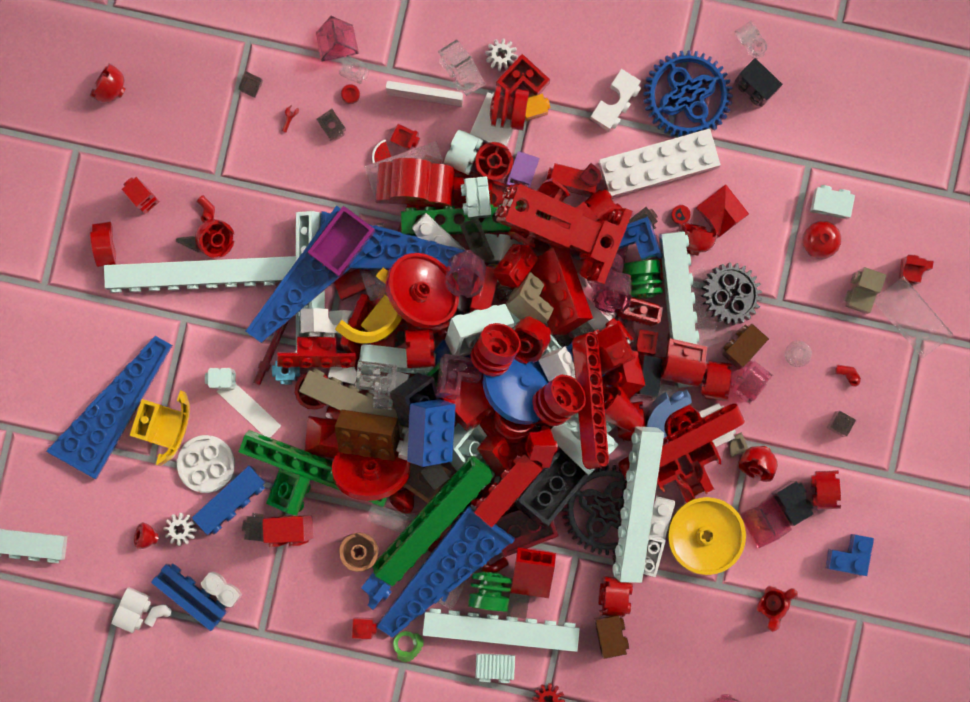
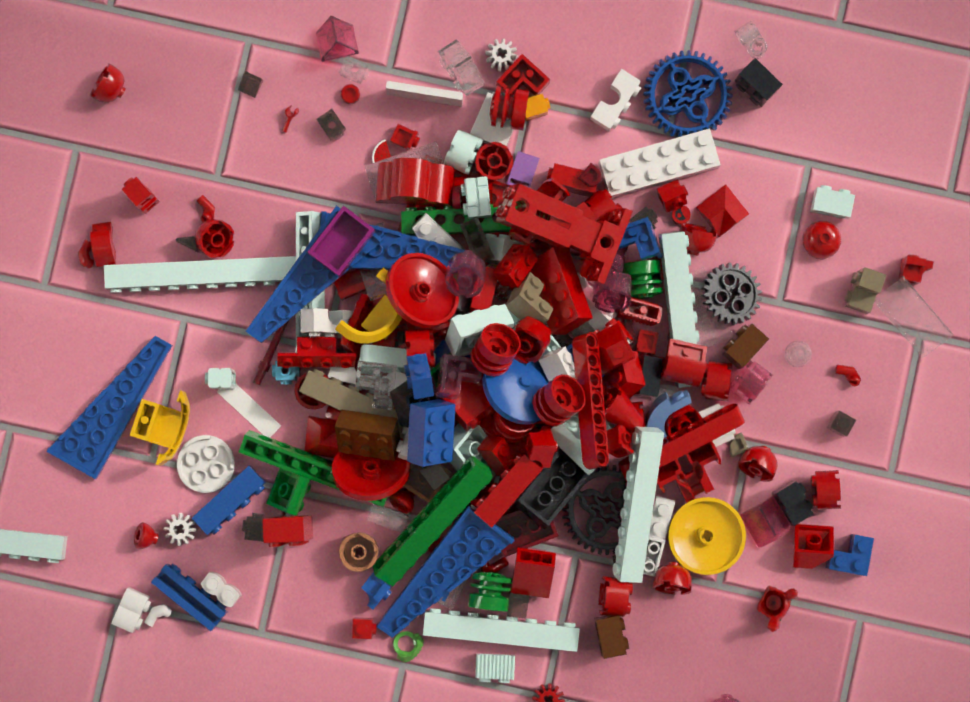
none -> red arm [78,239,94,268]
none -> blue brick [404,353,434,399]
none -> dark red tile [452,186,461,209]
none -> red brick [607,425,634,458]
none -> red cylinder [653,562,692,595]
none -> red brick [657,179,688,213]
none -> red slope [793,524,834,569]

